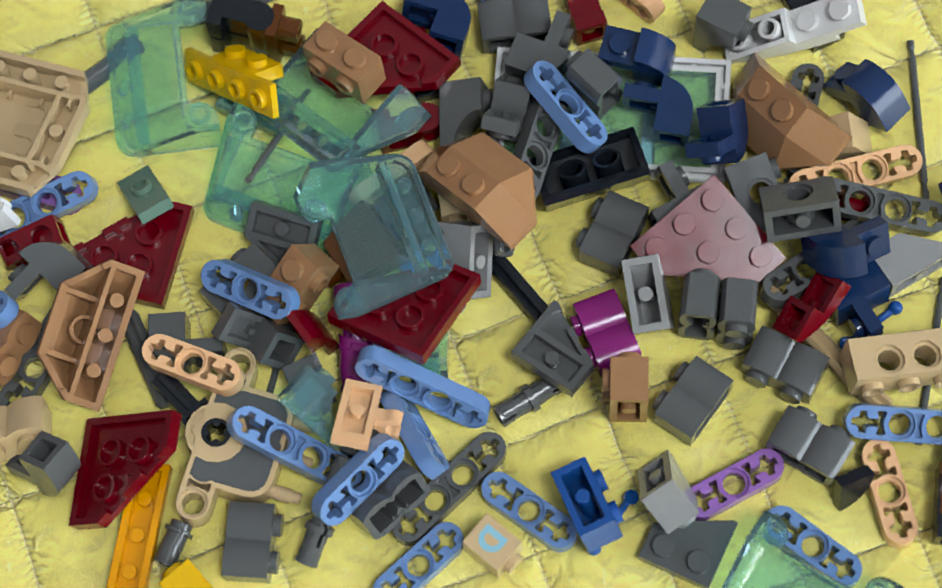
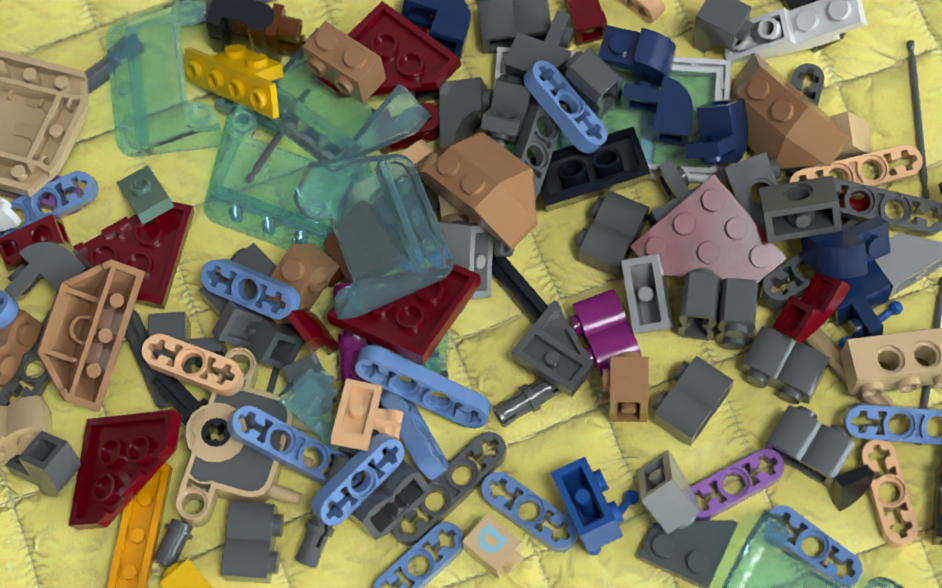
dark grey wing [244,200,323,266] -> none
dark blue brick [823,59,911,132] -> none

